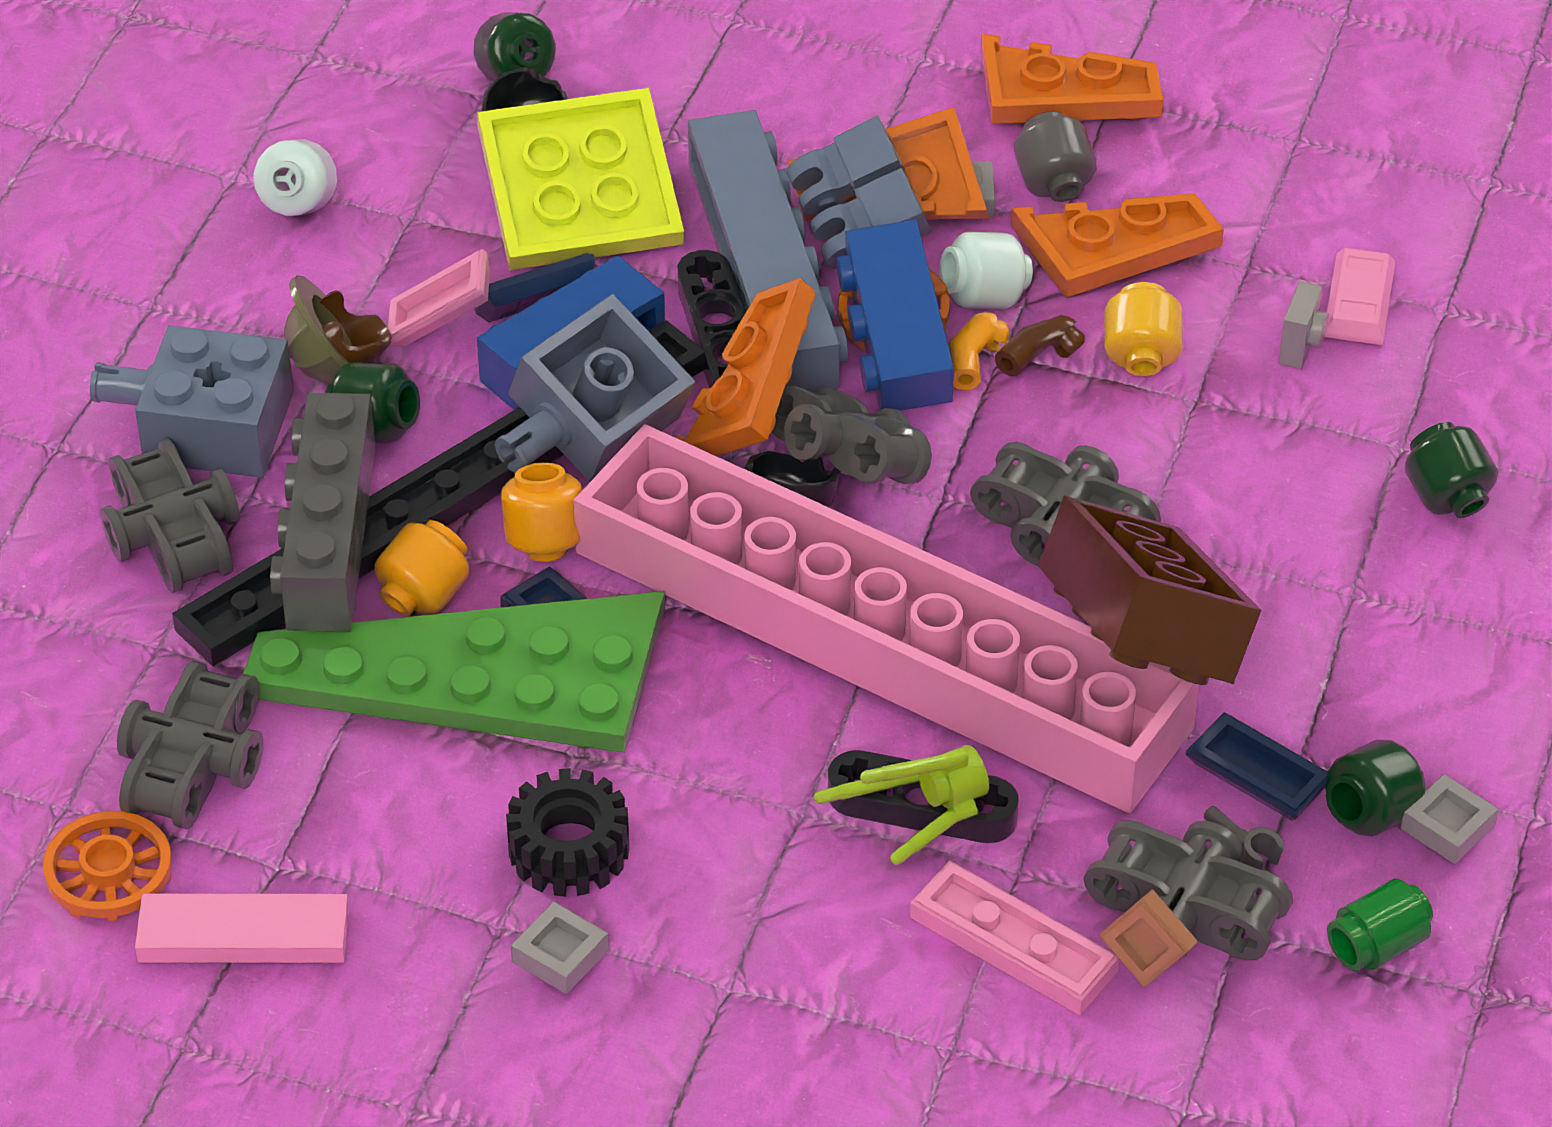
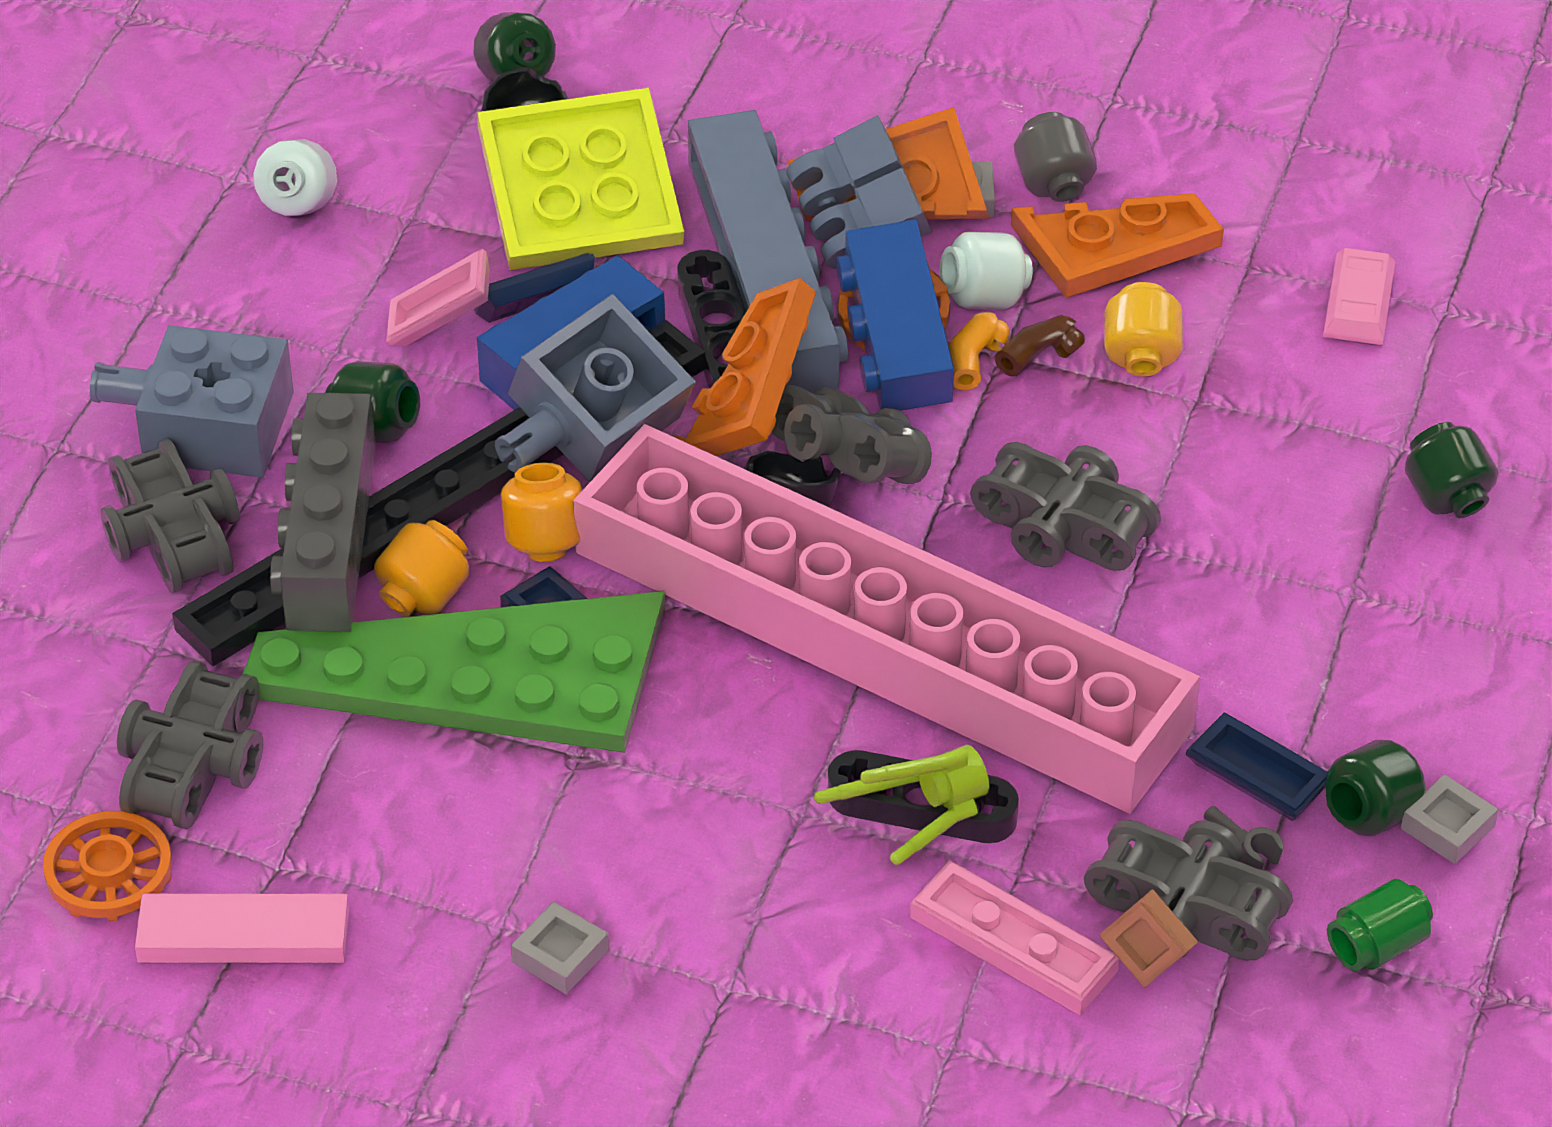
piece [284,275,392,382] -> none
black tyre [506,768,630,897] -> none
orange wing [980,33,1163,124] -> none
reddish brown brick [1038,495,1262,685] -> none
light grey plate [1278,281,1329,369] -> none

